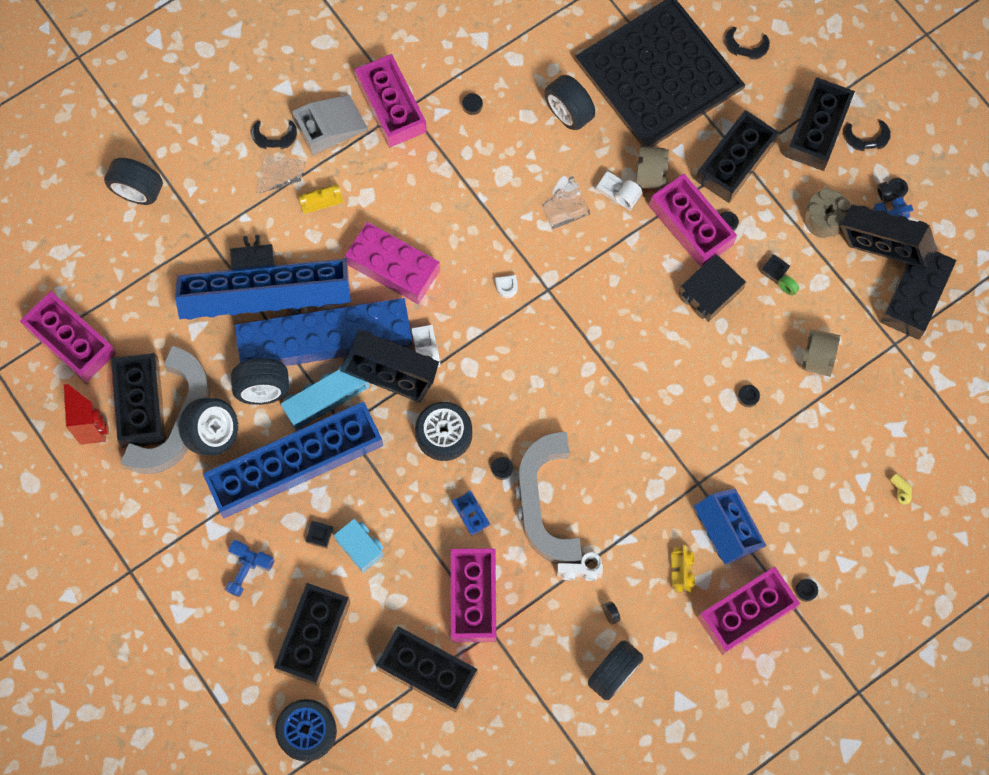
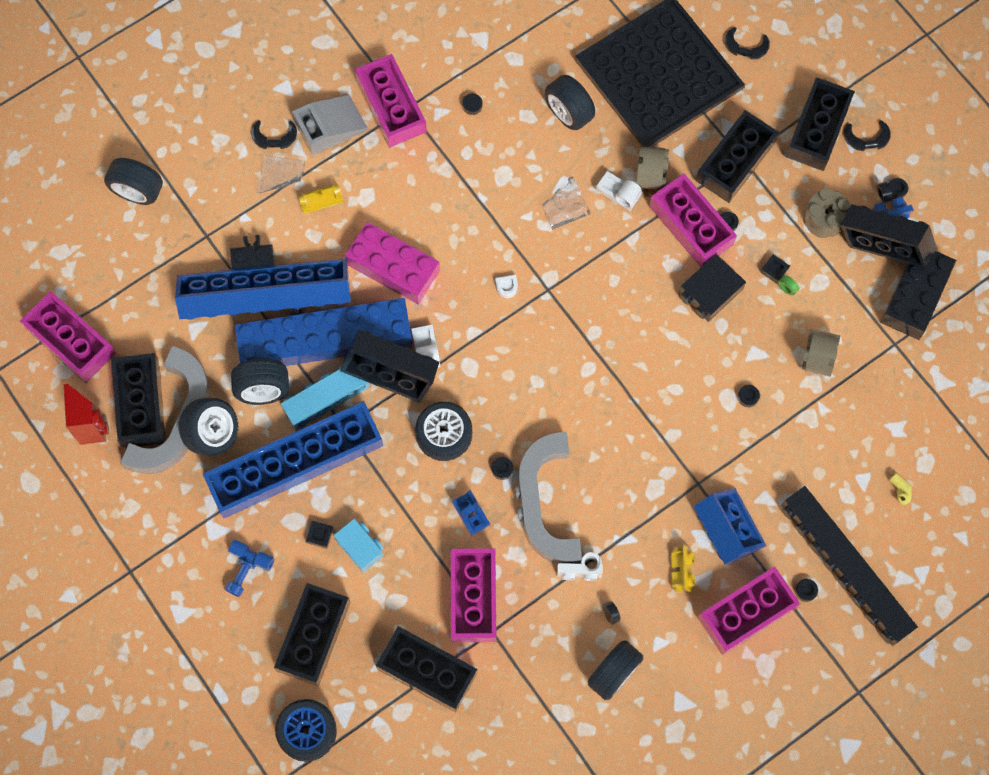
none -> black brick [781,486,918,646]

